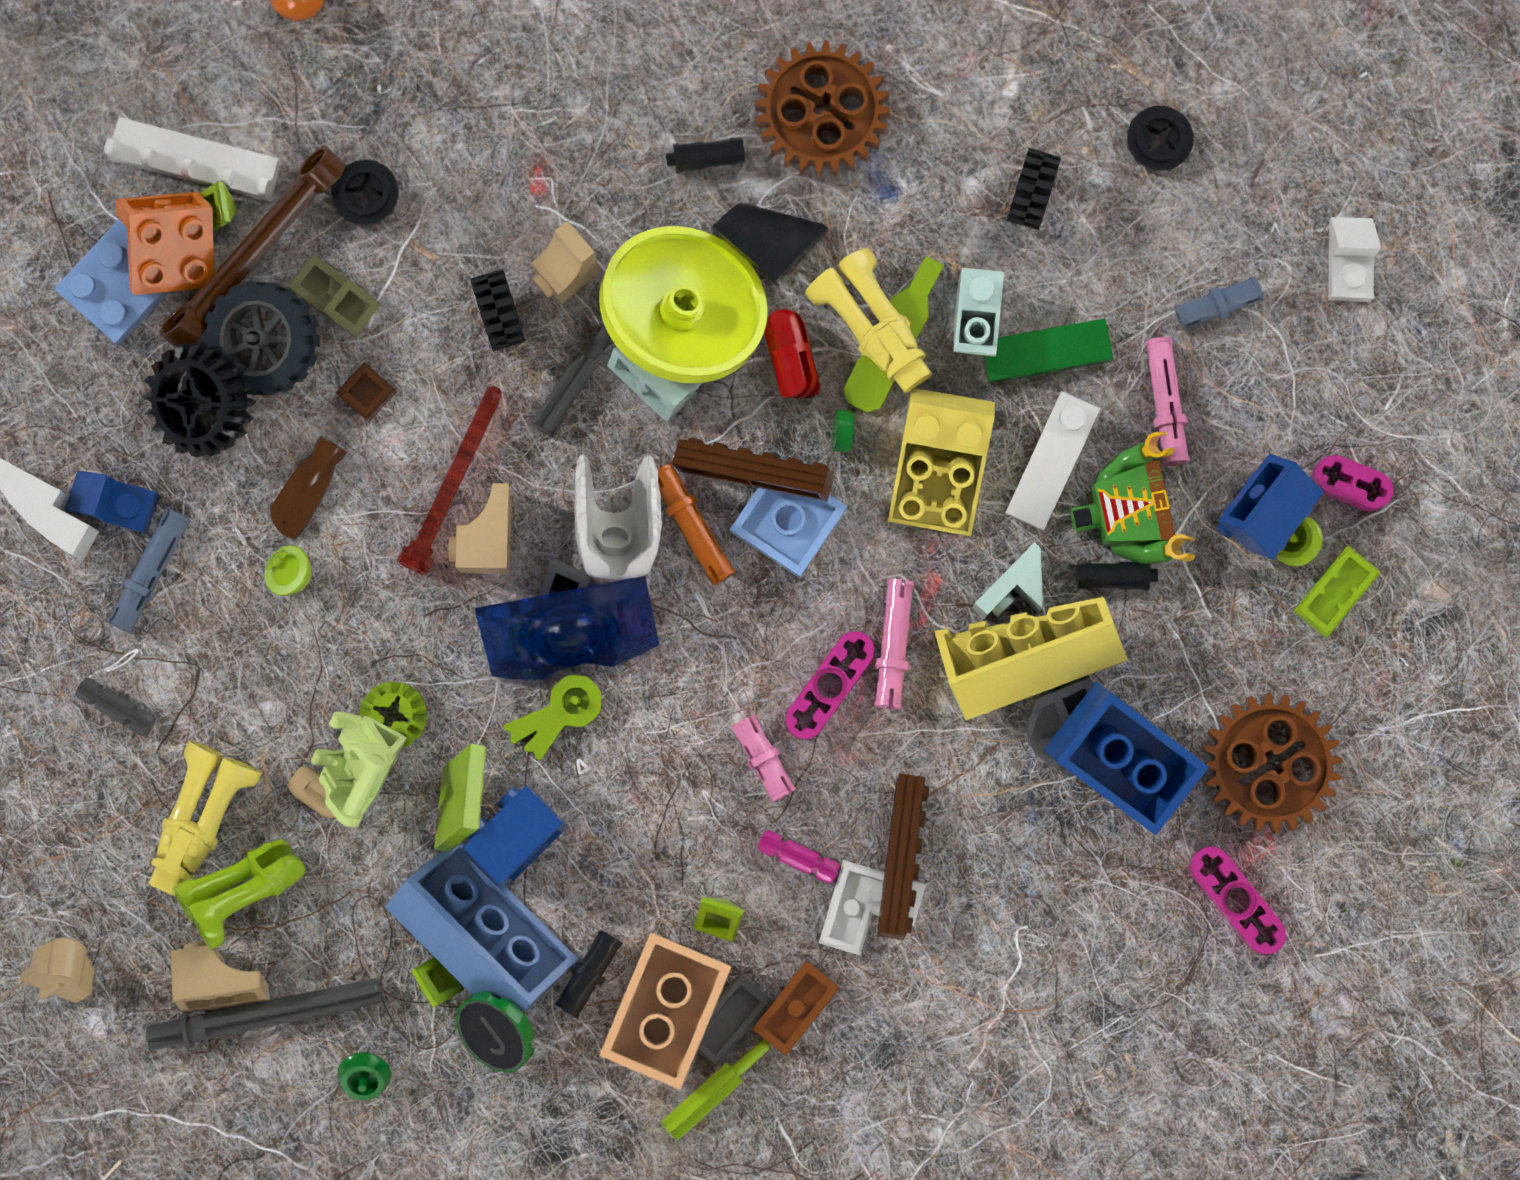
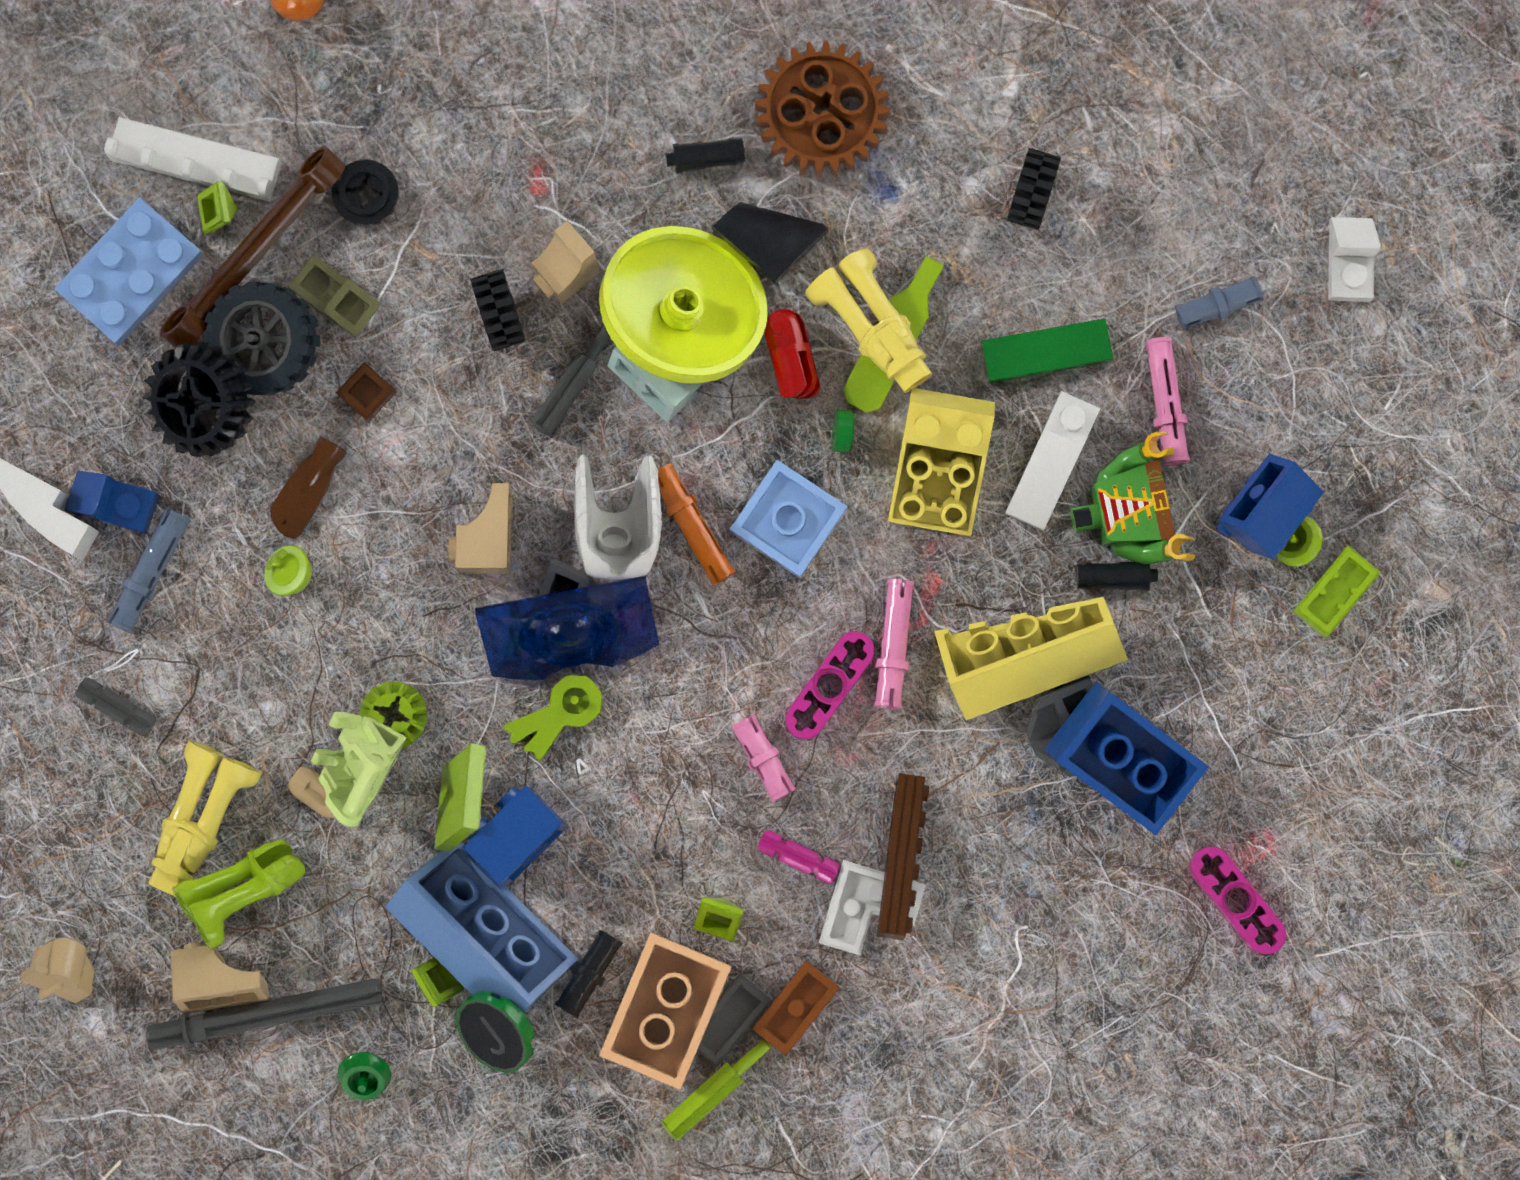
orange bracket [115,192,214,295] -> none
clear red piece [396,386,502,576] -> none
reddish brown piece [672,438,834,502] -> none
light aqua slope [953,268,1004,357] -> none
light aqua slope [972,542,1043,619] -> none
black gear [1127,106,1194,172] -> none
dark orange gear [1201,693,1343,834] -> none
dark pink beam [1312,455,1394,512] -> none

